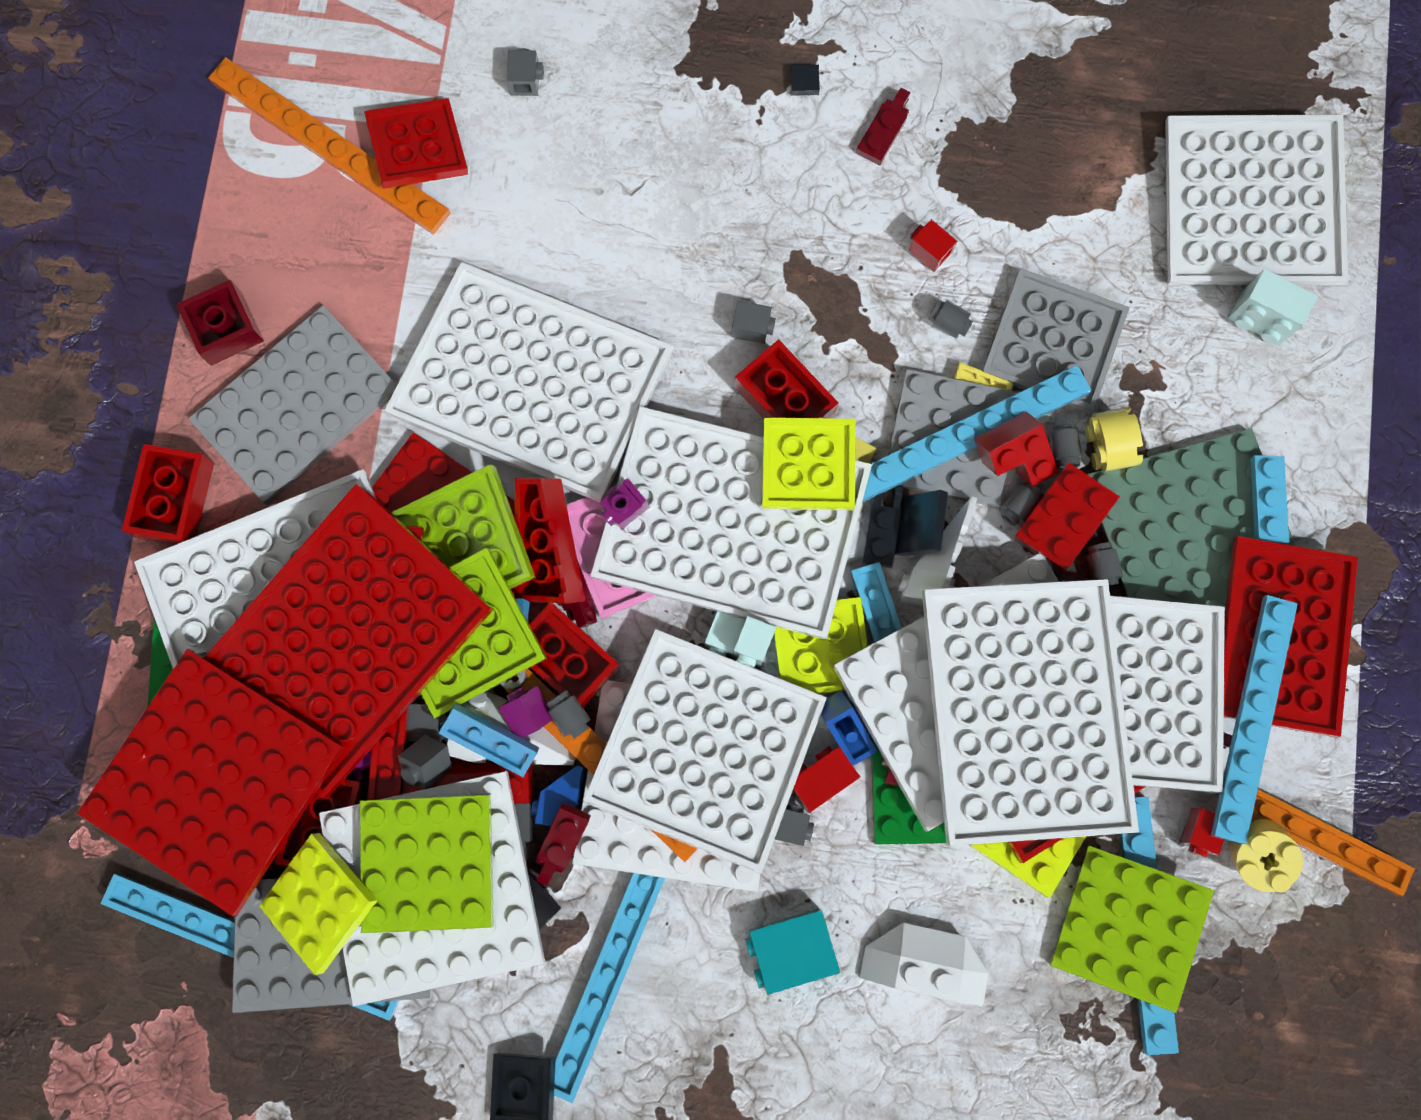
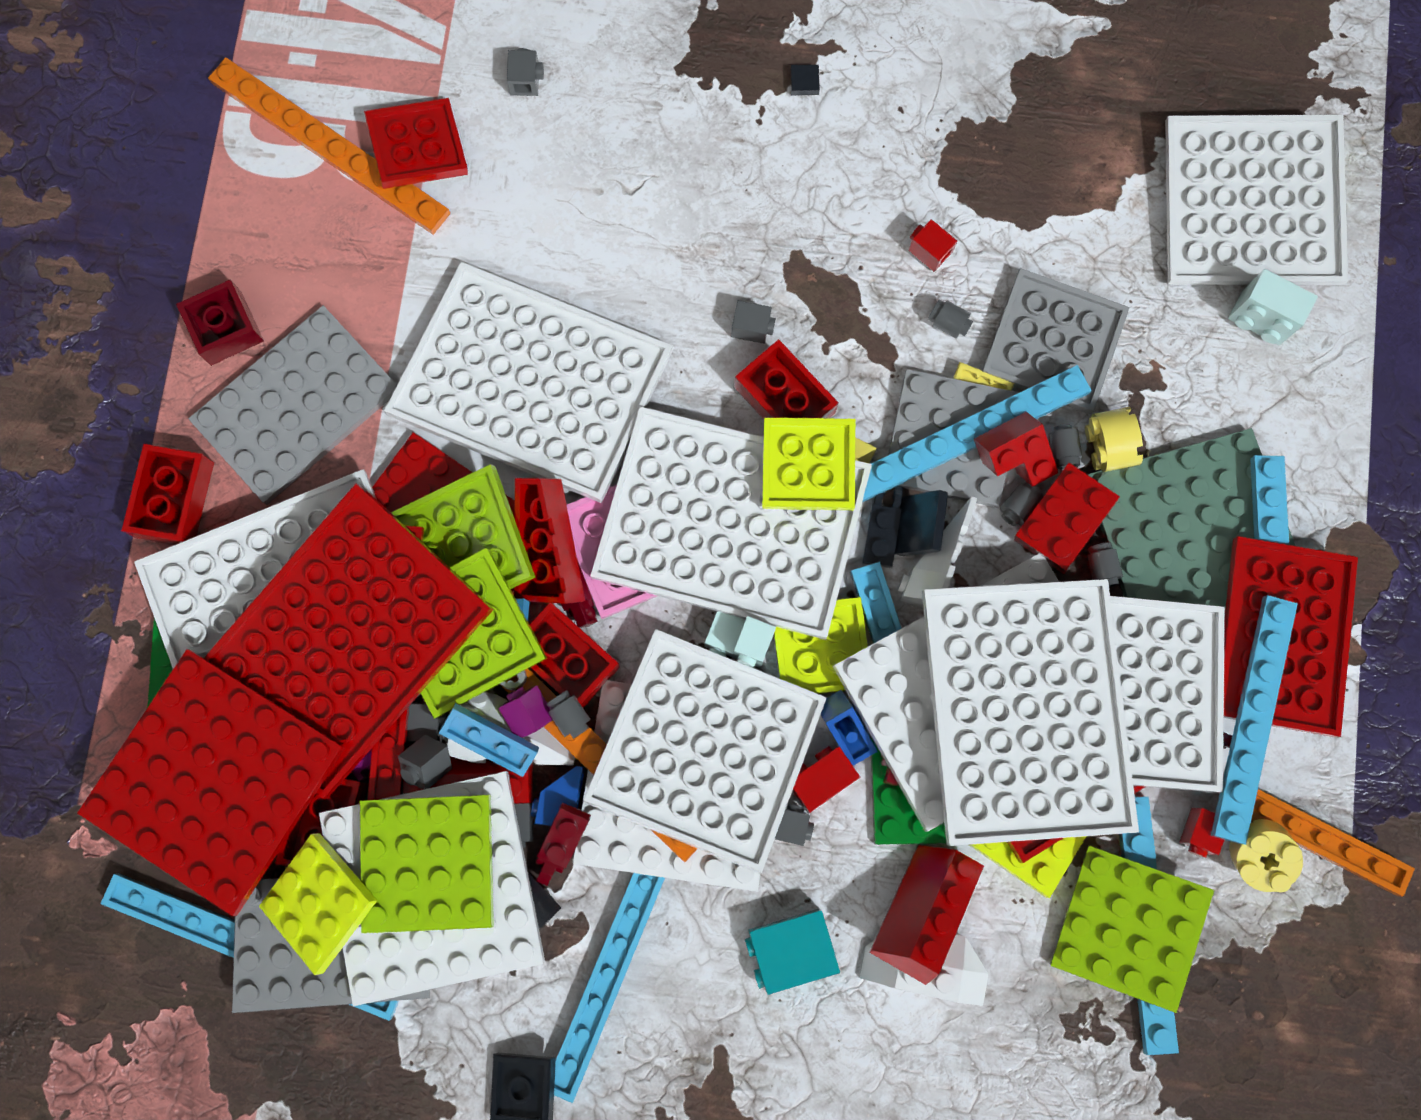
magenta brick [600,478,650,530] -> none
dark red hinge [856,88,911,166] -> none
none -> red slope [869,845,984,985]

